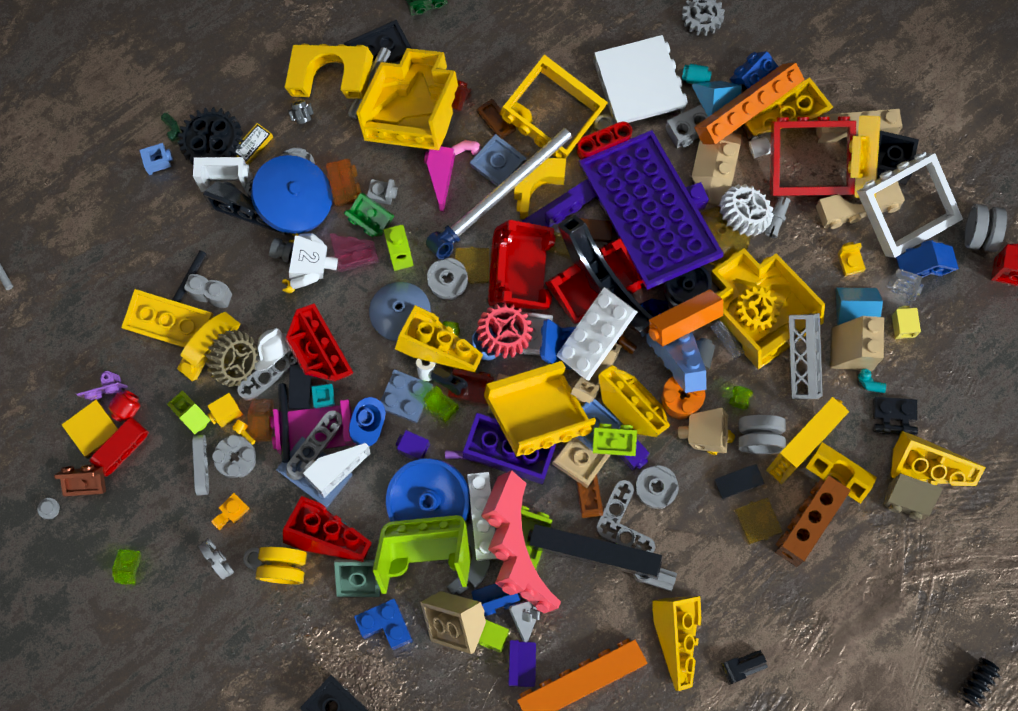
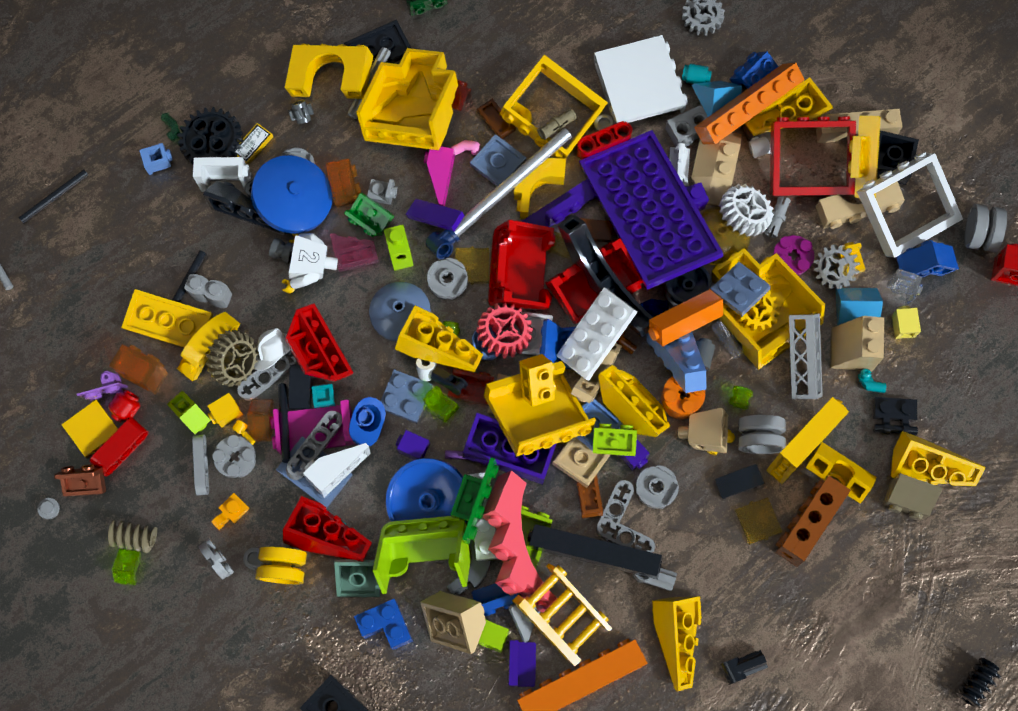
none -> black bar [18,169,89,224]
none -> dark tan piece [108,520,157,553]
none -> clear orange brick [109,344,168,395]
none -> dark purple tile [406,199,465,232]
none -> green bracket [450,457,499,544]
none -> yellow fence [512,563,612,666]
none -> yellow brick [519,354,556,407]
none -> dark tan pin [537,108,577,140]
none -> white hinge [669,143,690,186]
none -> sand blue plate [711,262,770,317]
none -> magenta plate [772,235,815,276]
none -> light grey gear [814,244,860,289]

